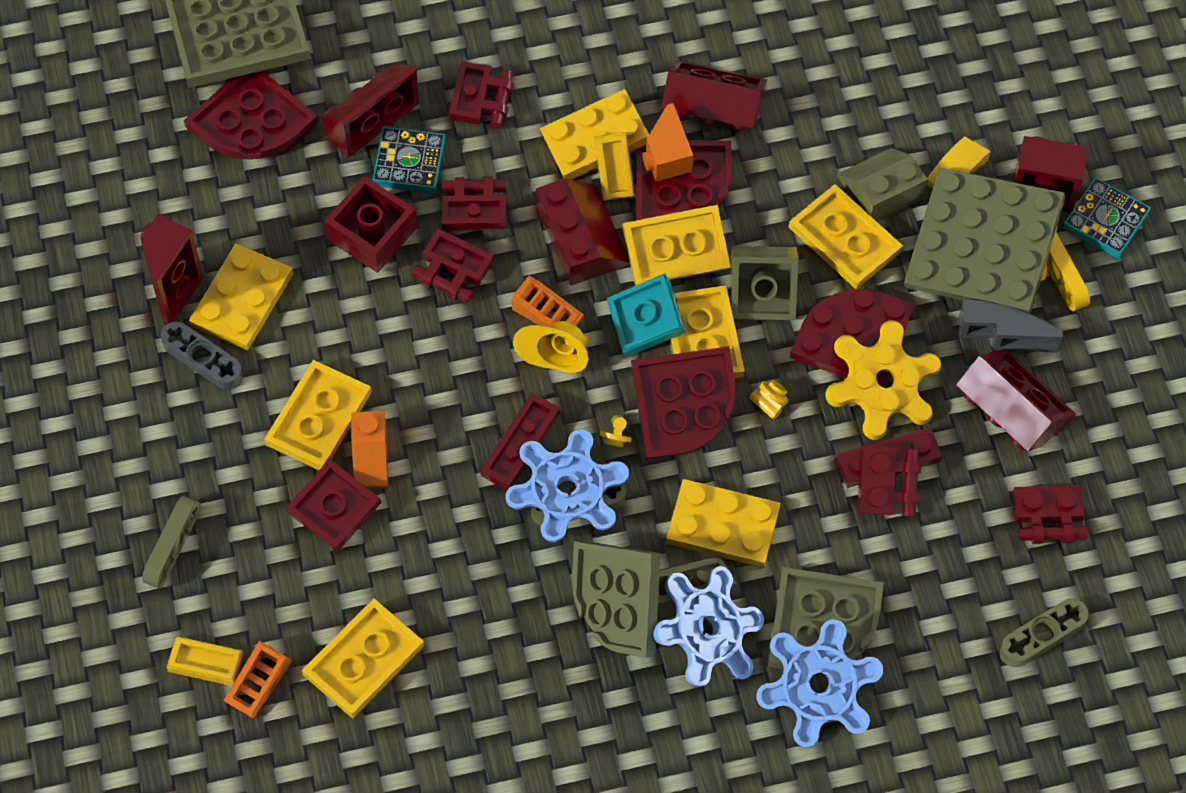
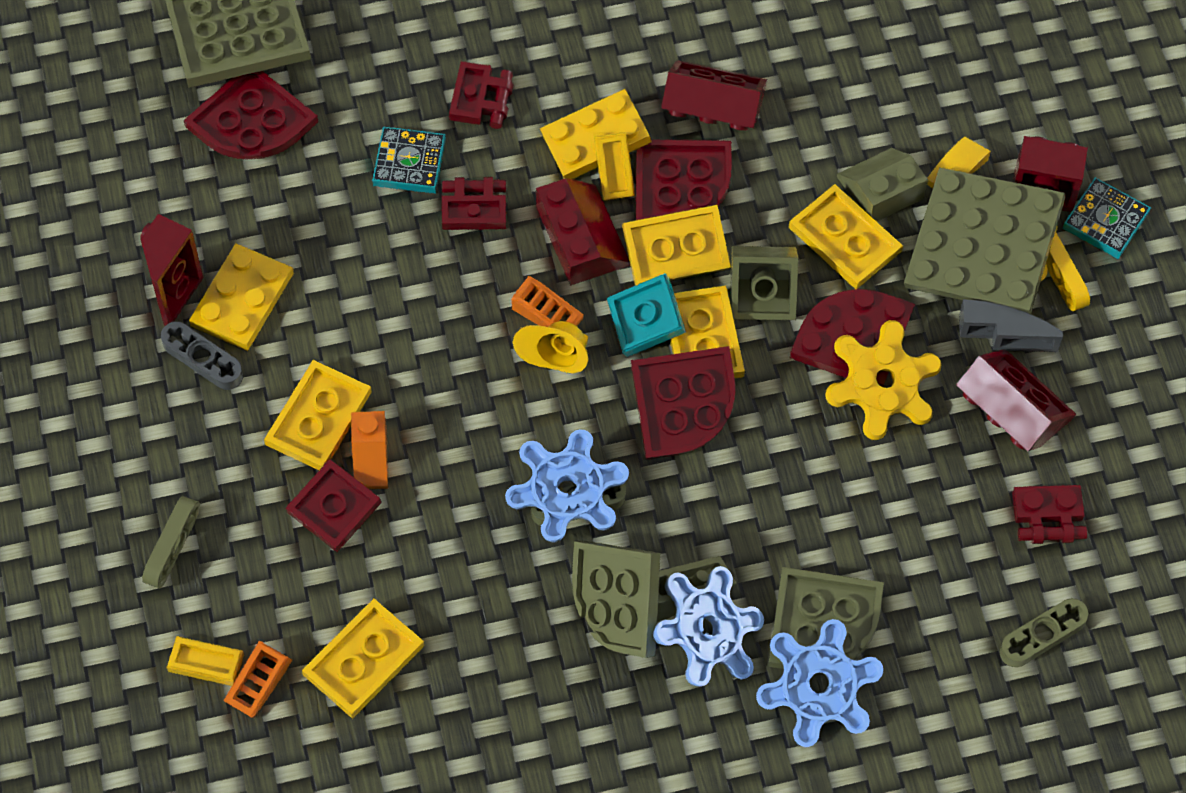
dark red slope [321,63,419,158] -> none
dark red brick [324,176,417,273] -> none
dark red plate [411,229,494,303] -> none
dark red plate [480,392,560,490] -> none
yellow plate [599,414,632,447] -> none
orange slope [642,103,694,182] -> none
yellow plate [666,479,781,568] -> none
yellow plate [749,380,789,420] -> none
dark red plate [836,428,942,488] -> none
dark red plate [857,446,922,517] -> none

